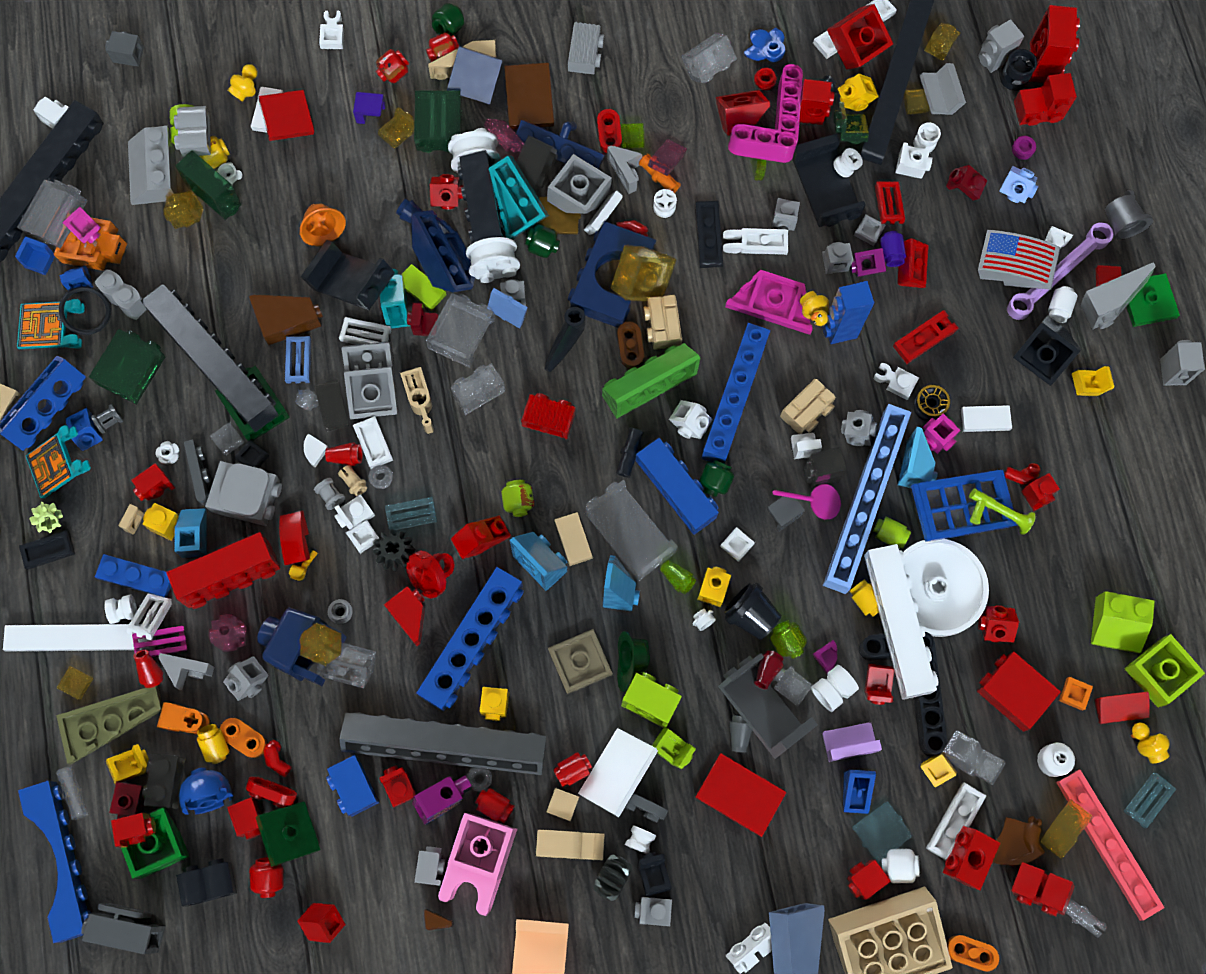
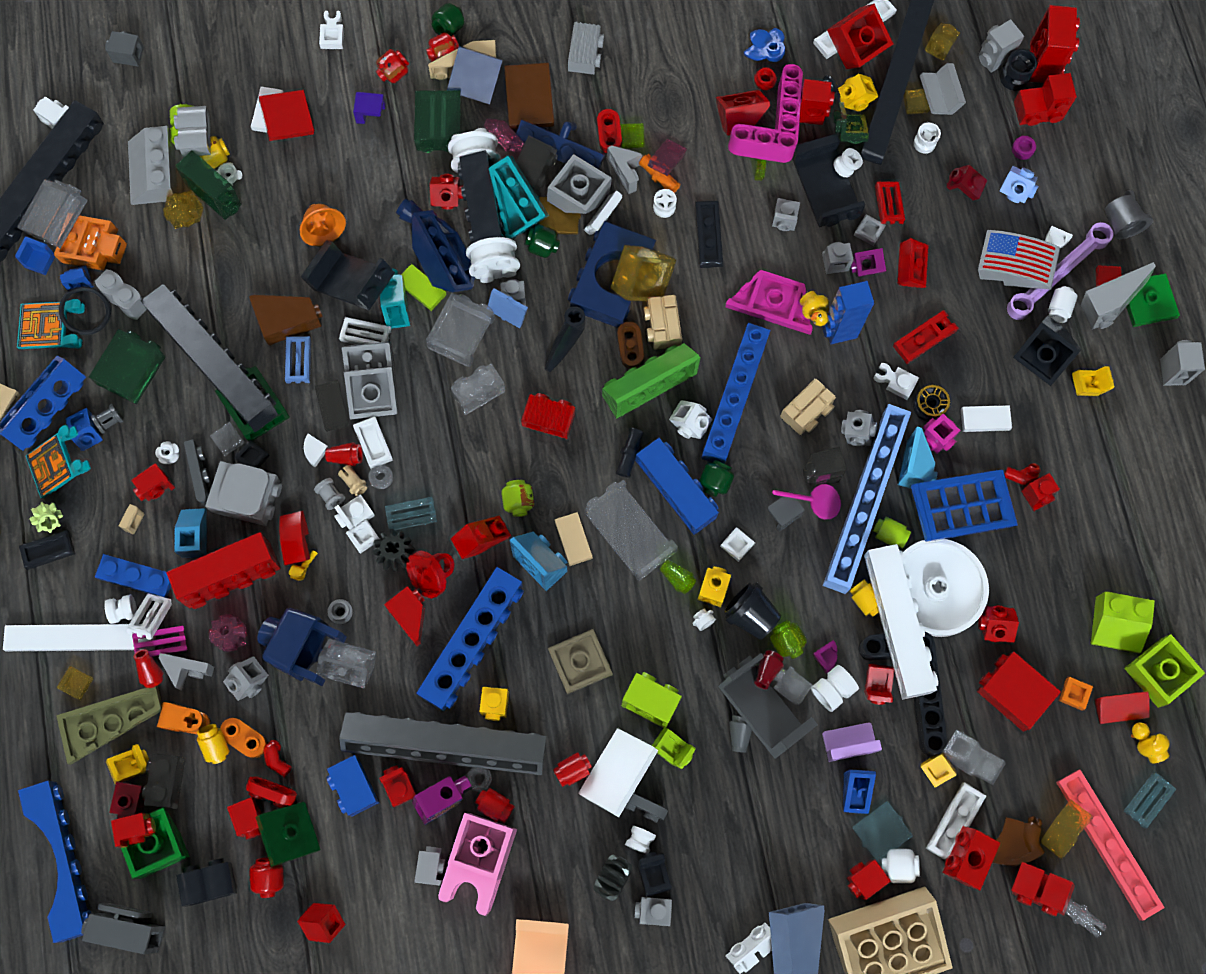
clear pin [56,766,89,820] -> none
dark pink bracket [62,207,101,244] -> none
yellow brick [143,503,179,541] -> none
blue cylinder [179,767,233,815] -> none
yellow animal [227,64,258,102] -> none
clear plate [295,389,319,411] -> none
clear yellow brick [300,623,341,666] -> none
clear yellow bracket [378,107,415,149] -> none
tan piece [400,367,434,434] -> none
dark red bracket [407,303,439,337] -> none
reddish brown slope [424,909,454,930] -> none
tan piece [536,830,604,860] -> none
tan tile [547,788,579,821] -> none
dark azure wedge [603,555,640,611] -> none
red arm [616,220,649,237] -> none
dark green piece [617,631,650,692] -> none
clear brick [681,33,737,83] -> none
red tile [695,753,786,837] -> none
white hinge [723,228,788,255] -> none
white bracket [791,433,822,459] -> none
dark purple brick [880,231,906,267] -> none
white brick [895,143,933,179] -> none
orange plate [947,935,999,971] -> none
lime piece [969,488,1036,535] -> none
white head [1037,743,1075,777] -> none

